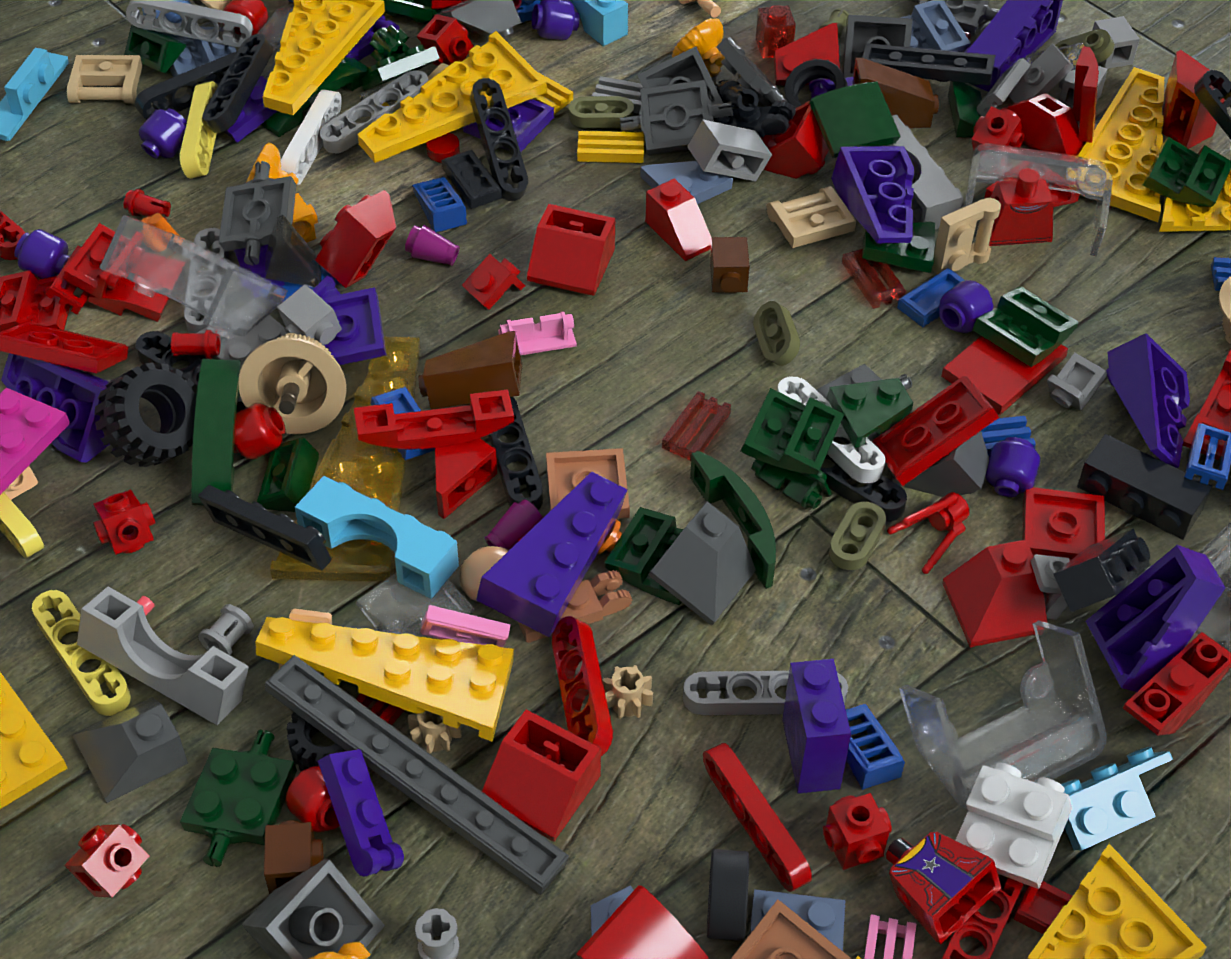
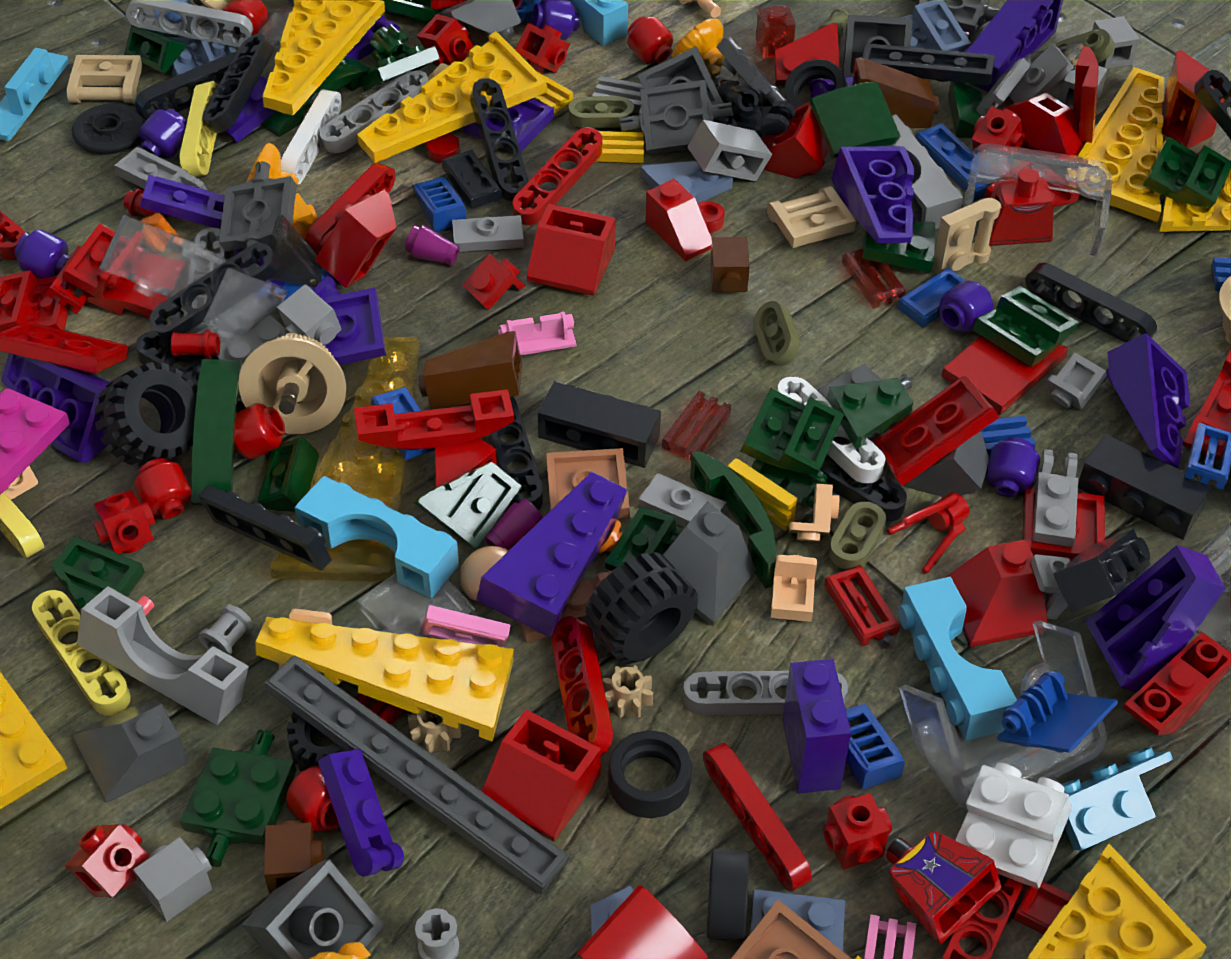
none -> dark green wing [51,536,145,609]
none -> black wheel [72,103,145,153]
none -> light grey hinge [114,147,208,190]
none -> red head [133,458,192,519]
none -> light grey brick [133,837,213,922]
none -> dark purple plate [140,174,225,229]
none -> black beam [149,243,280,340]
none -> red beam [304,162,395,255]
none -> wing [413,462,522,549]
none -> light grey plate [452,215,524,252]
none -> red beam [513,127,603,225]
none -> red brick [515,23,570,73]
none -> black brick [538,381,661,468]
none -> black tyre [584,552,698,664]
none -> black tyre [608,730,692,819]
none -> red head [627,16,674,64]
none -> light grey plate [638,473,726,528]
none -> red tile [697,201,725,233]
none -> yellow tile [727,458,797,531]
none -> light nougat bracket [771,555,817,622]
none -> light nougat bracket [788,484,839,542]
none -> red tile [824,565,900,647]
none -> medium azure arch [898,577,1017,741]
none -> blue tile [915,123,1000,200]
none -> blue hinge [997,671,1118,753]
none -> black beam [1025,263,1157,343]
none -> light grey hinge [1032,449,1078,547]

